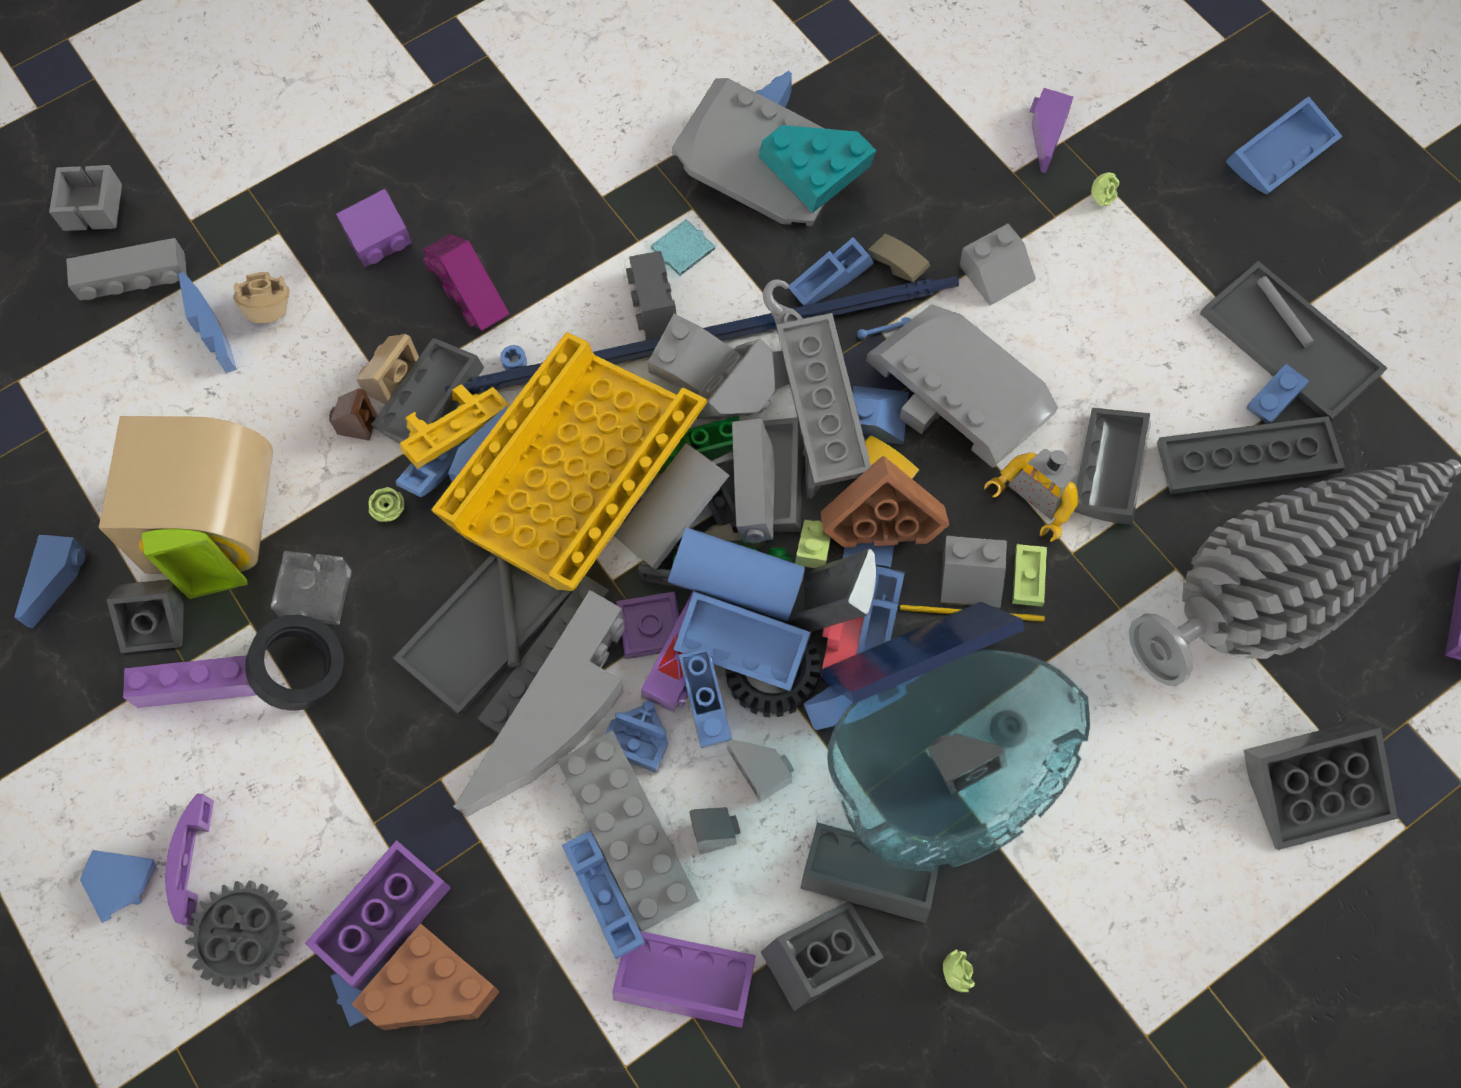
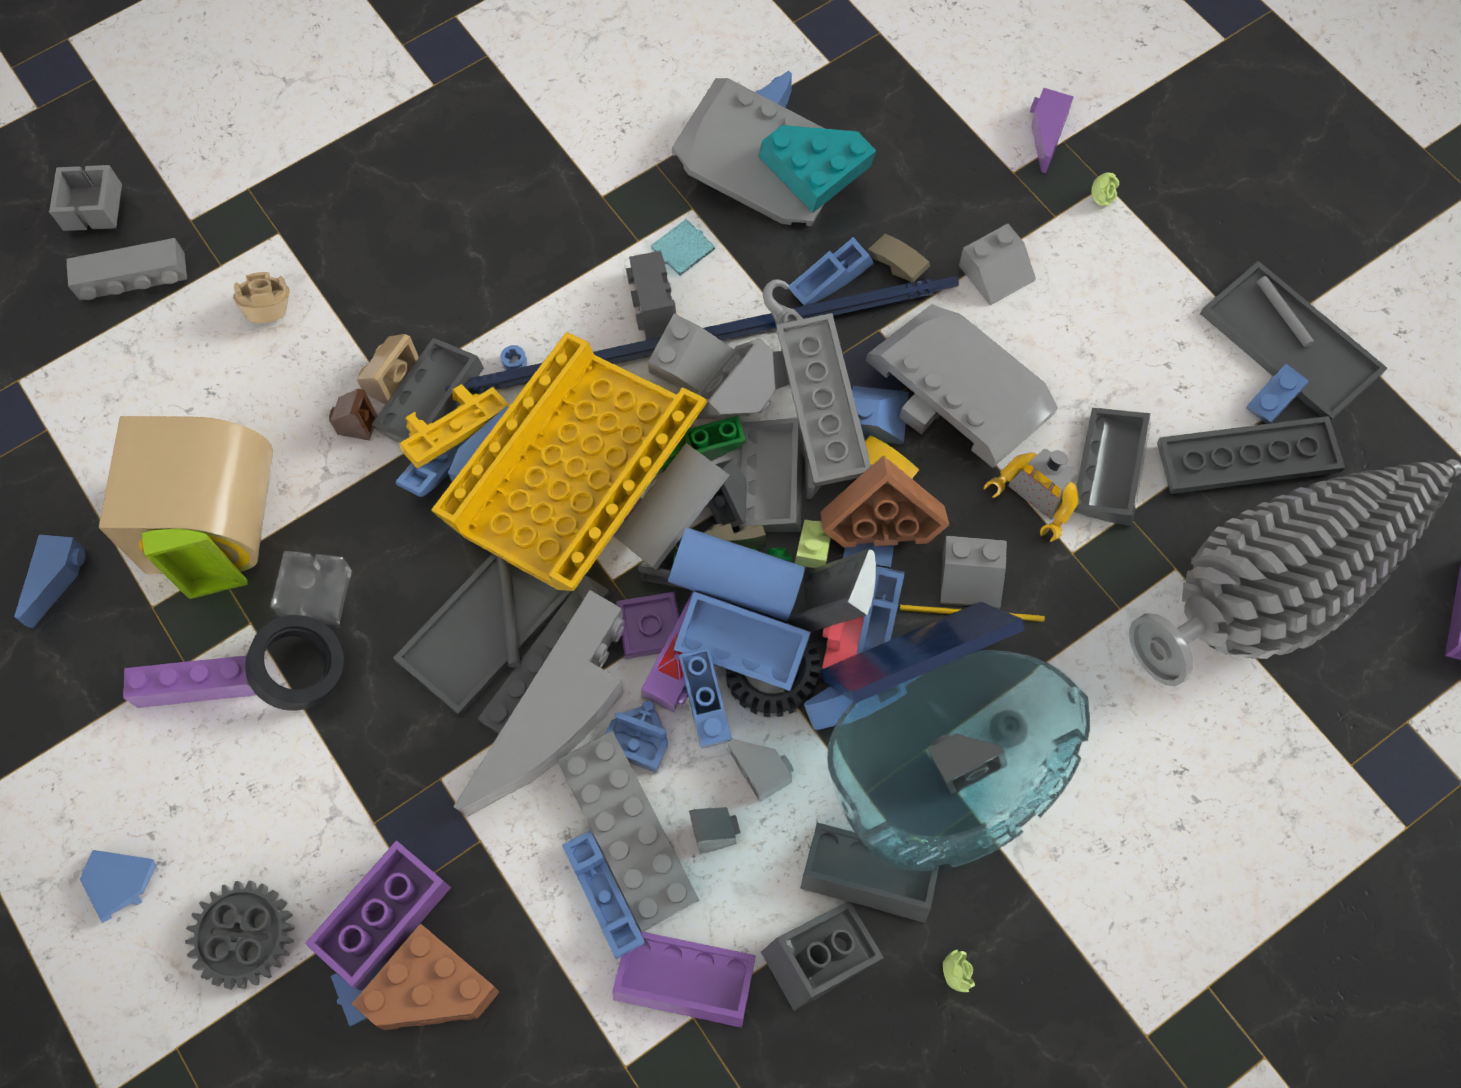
dark grey slope [106,579,184,653] -> none
medium lavender slope [165,793,214,927] -> none
medium blue slope [178,272,237,373] -> none
medium lavender slope [336,189,412,268] -> none
yellowish green plate [368,487,404,522] -> none
magenta brick [422,234,509,331] -> none
light grey slope [732,418,775,543] -> none
medium blue hinge [856,317,911,340] -> none
yellowish green plate [1012,544,1047,607] -> none
medium blue slope [1225,96,1342,195] -> none
dark grey slope [1243,720,1398,850] -> none

